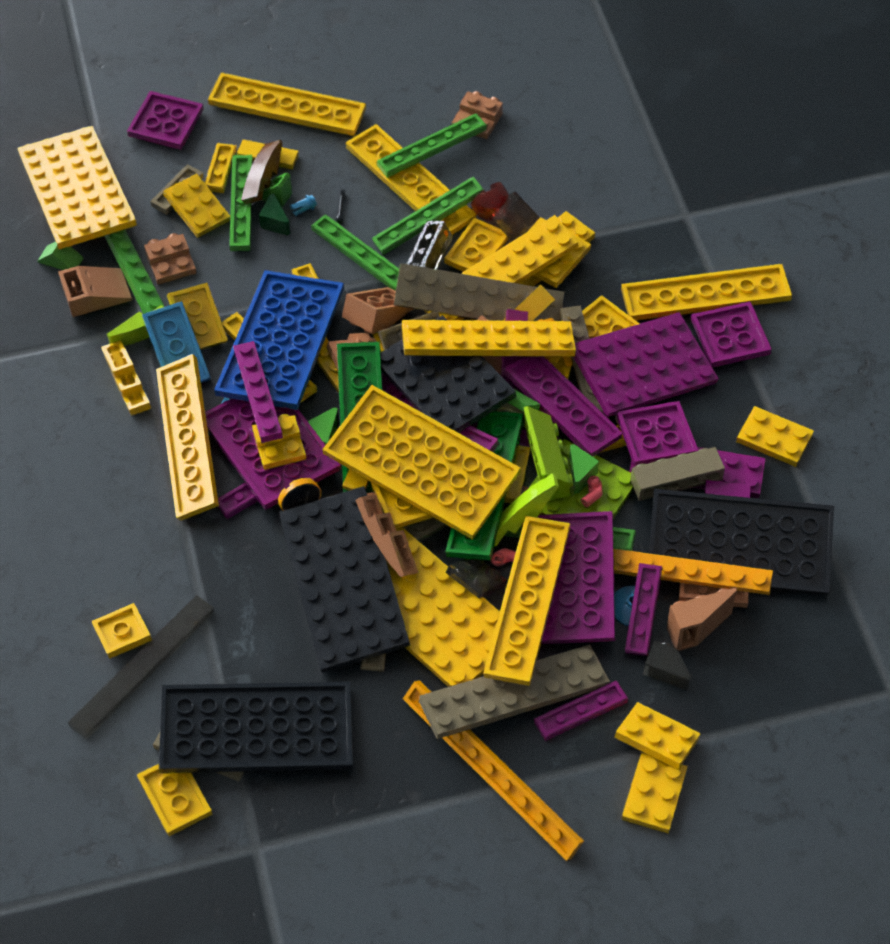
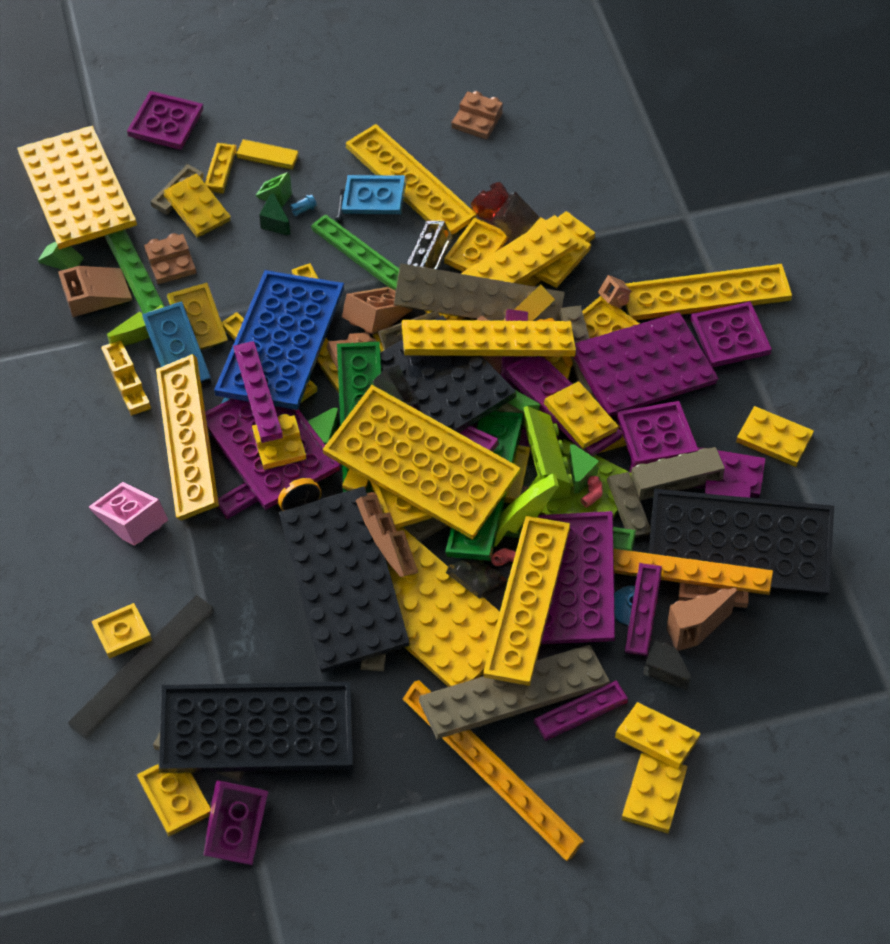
yellow plate [208,73,366,136] -> none
bright green plate [230,155,253,251] -> none
slope [241,140,283,204] -> none
bright green tile [372,176,485,255] -> none
bright green tile [377,113,487,178] -> none
none -> bright pink slope [89,482,168,546]
none -> magenta slope [204,780,268,865]
none -> dark azure plate [342,175,407,214]
none -> clear smoke brick [372,365,419,407]
none -> yellow plate [544,381,618,449]
none -> nougat brick [598,275,632,309]
none -> dark tan plate [607,472,651,538]

